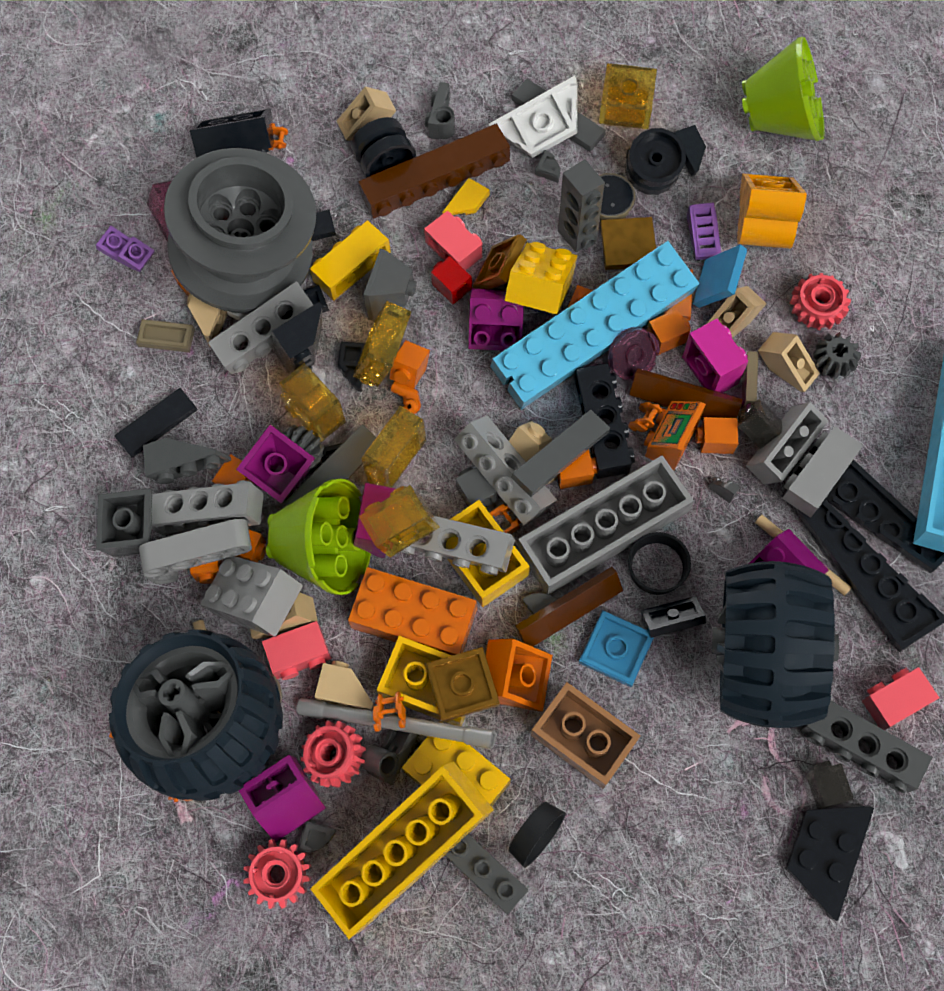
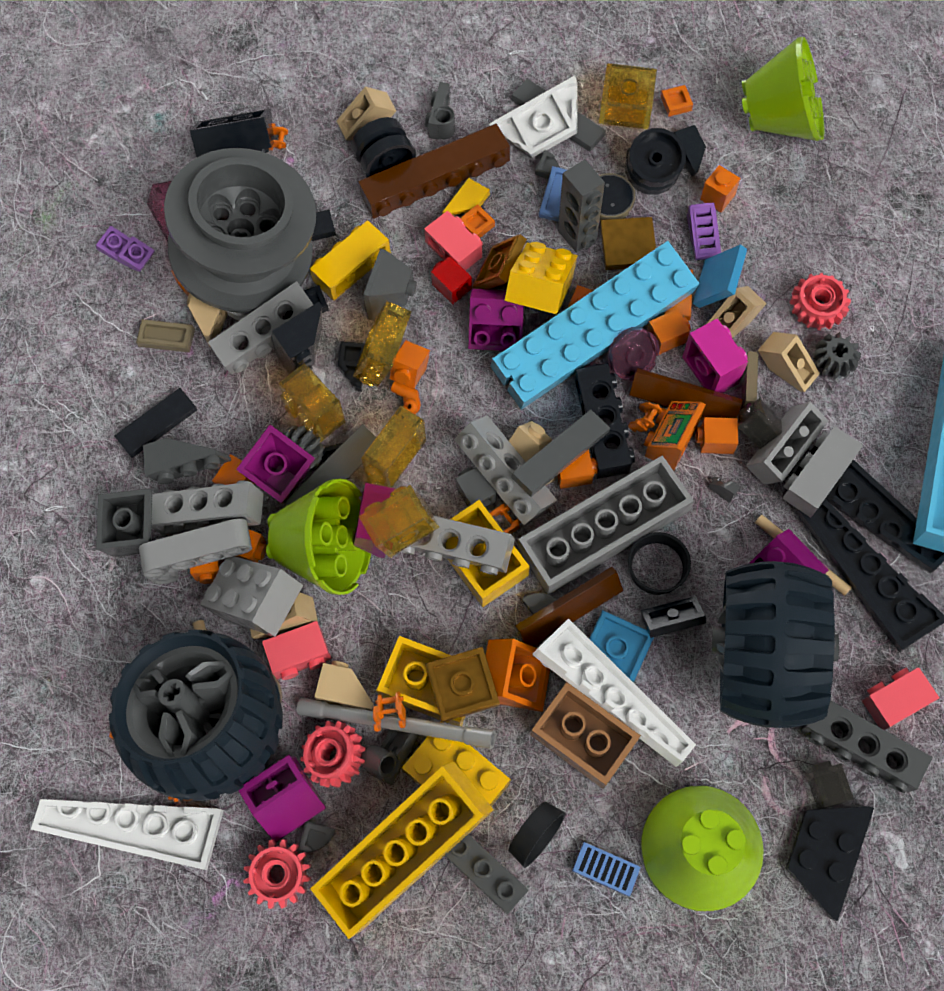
orange brick [348,567,477,655] -> none
light orange brick [737,173,807,249] -> none
none -> white wing [31,799,224,870]
none -> orange plate [460,204,495,238]
none -> white wing [532,619,696,767]
none -> medium blue tile [539,166,567,222]
none -> tile [572,842,641,897]
none -> lime cone [641,786,764,911]
none -> orange plate [660,85,693,117]
none -> orange brick [700,165,741,213]

